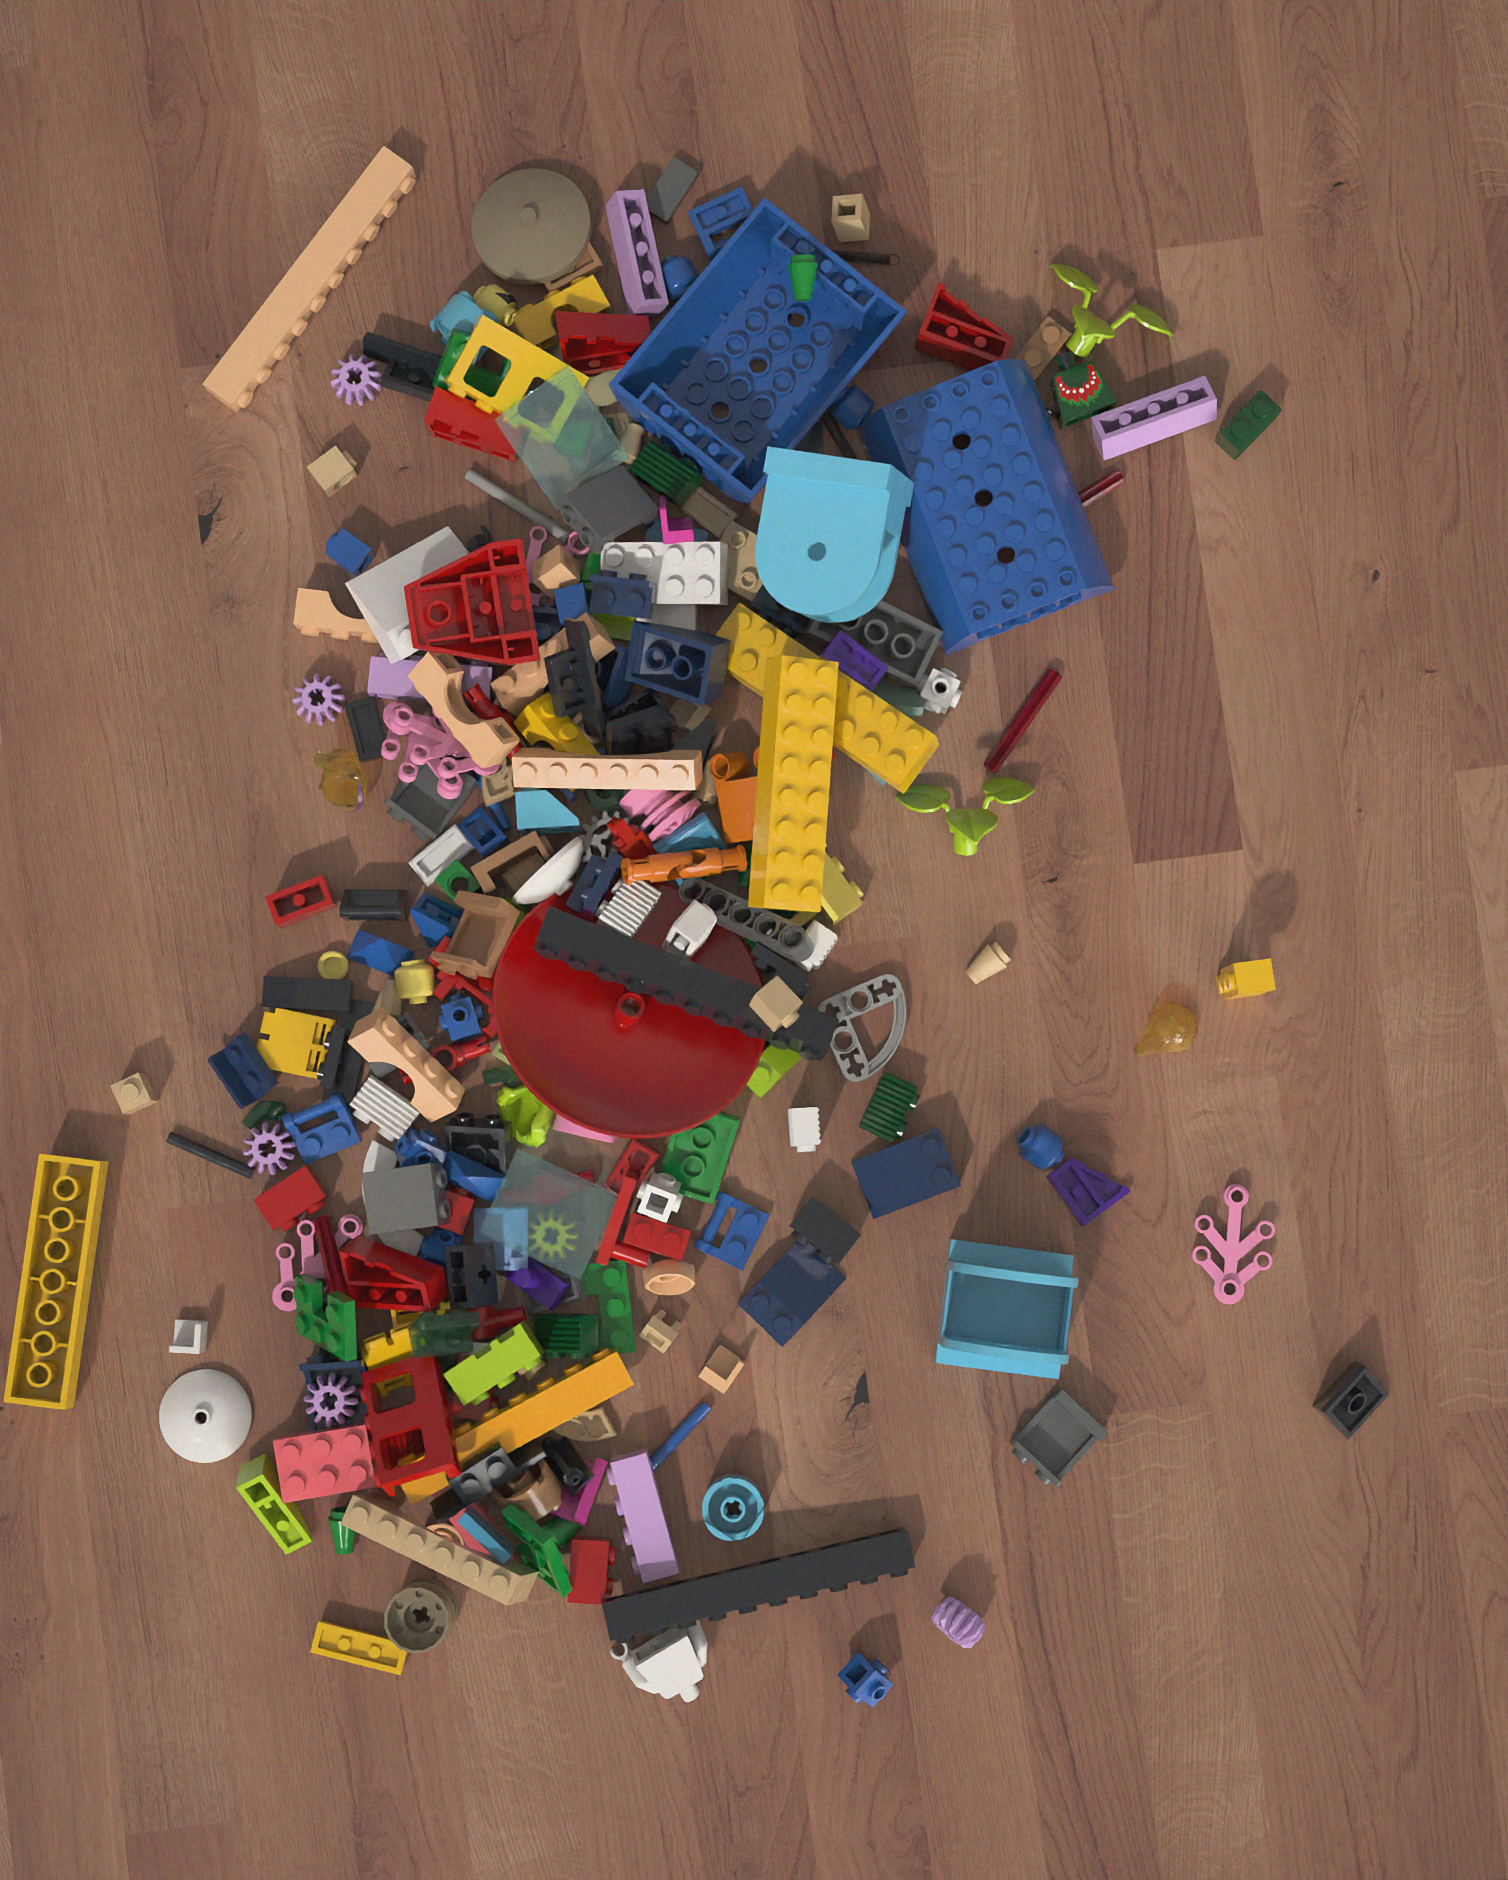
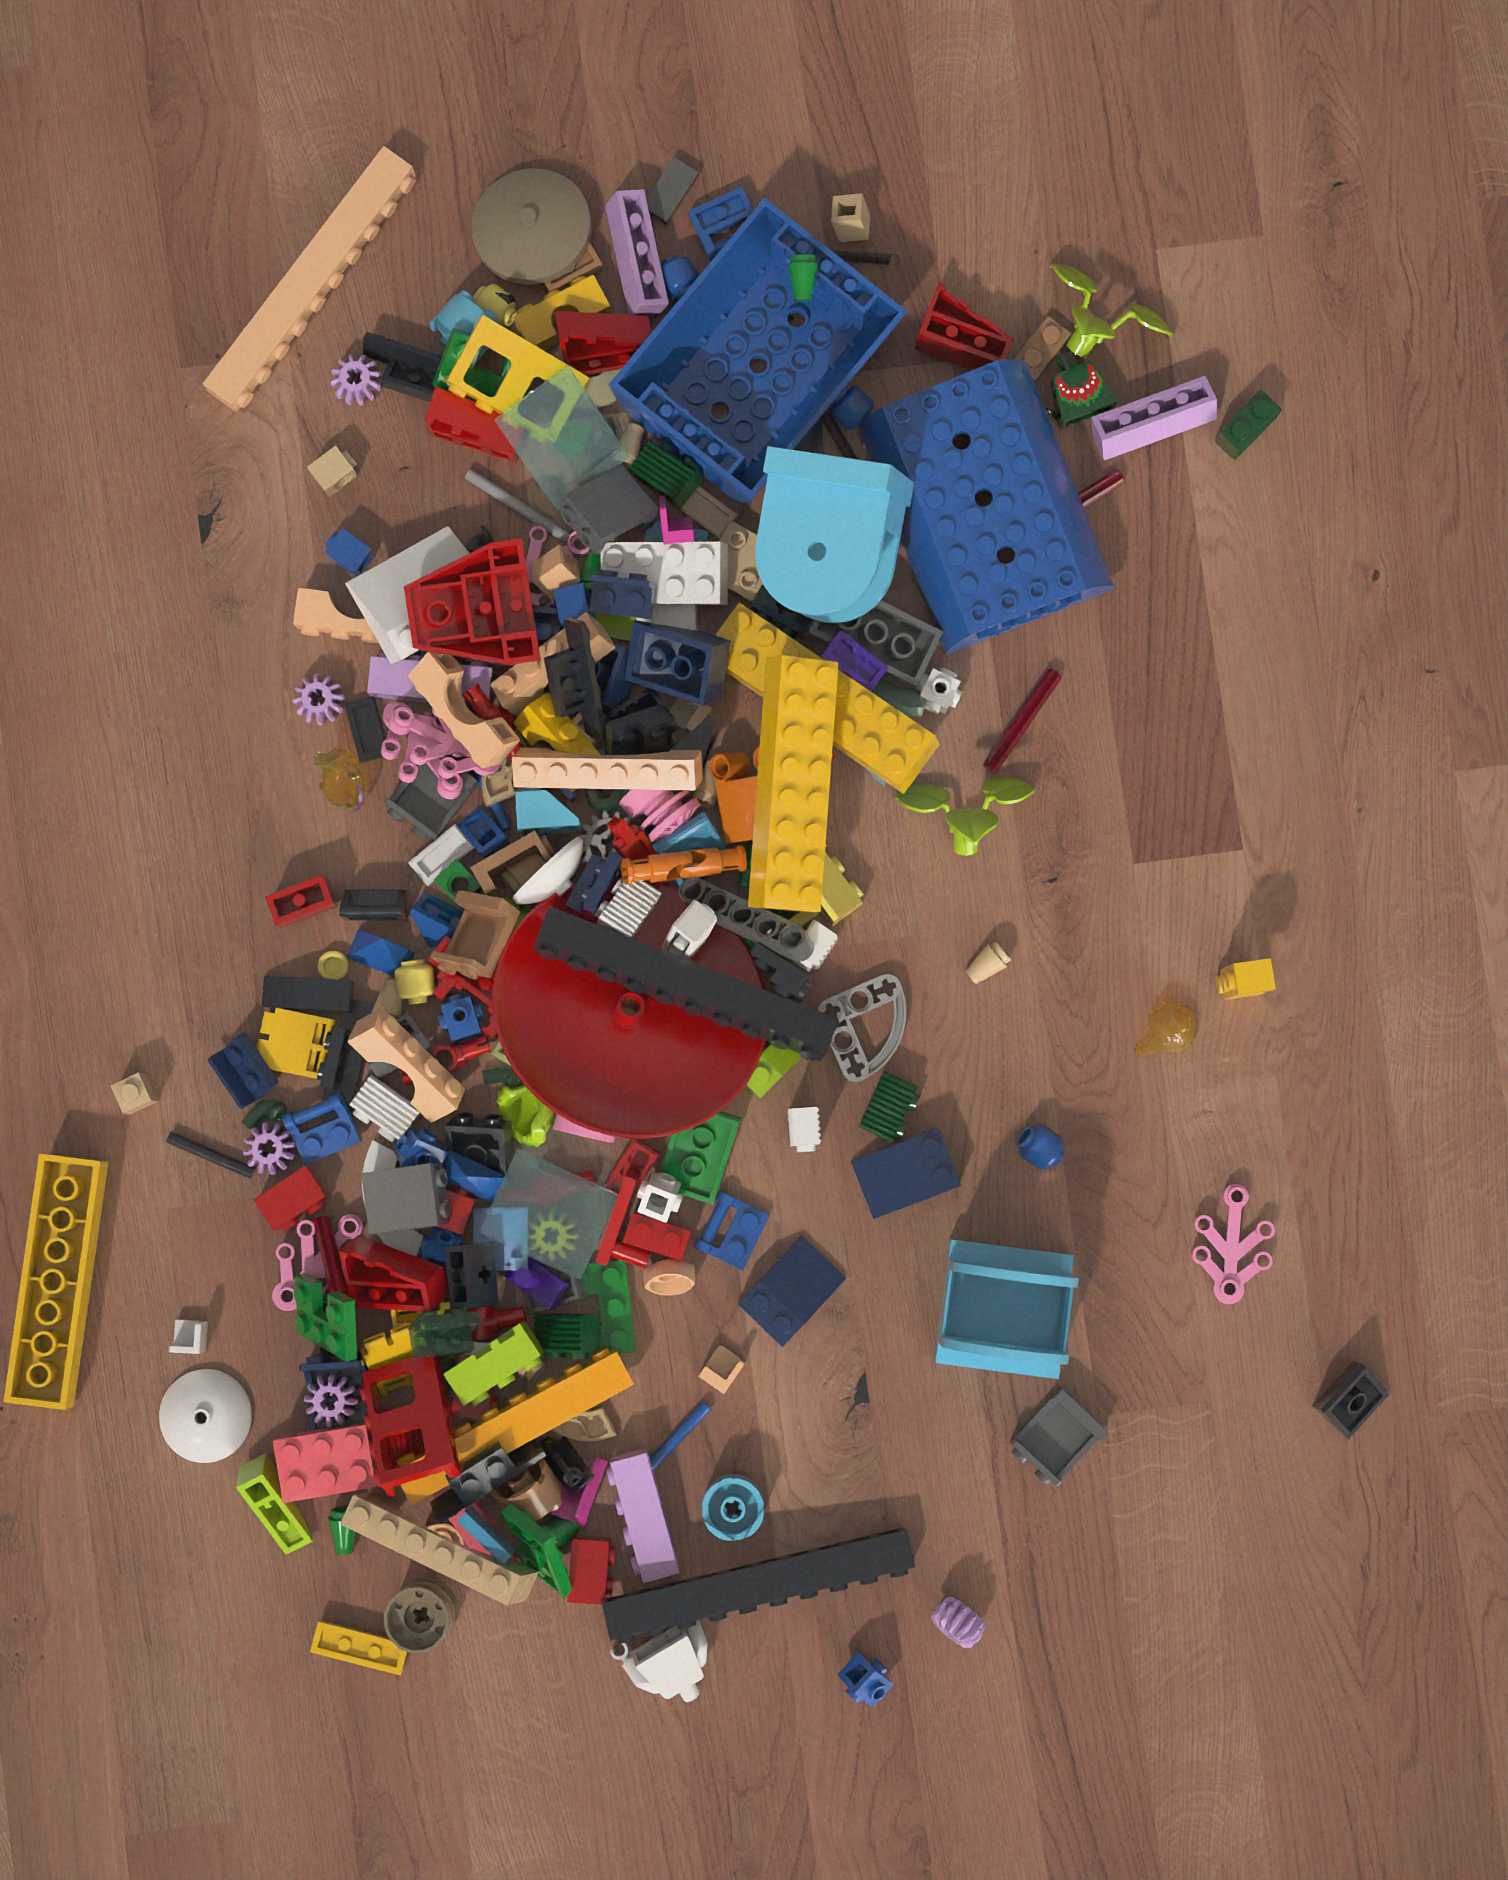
tan tile [639,1309,681,1354] -> none
tan brick [749,975,803,1032] -> none
black brick [789,1196,861,1265] -> none
dark purple wing [1046,1157,1131,1227] -> none

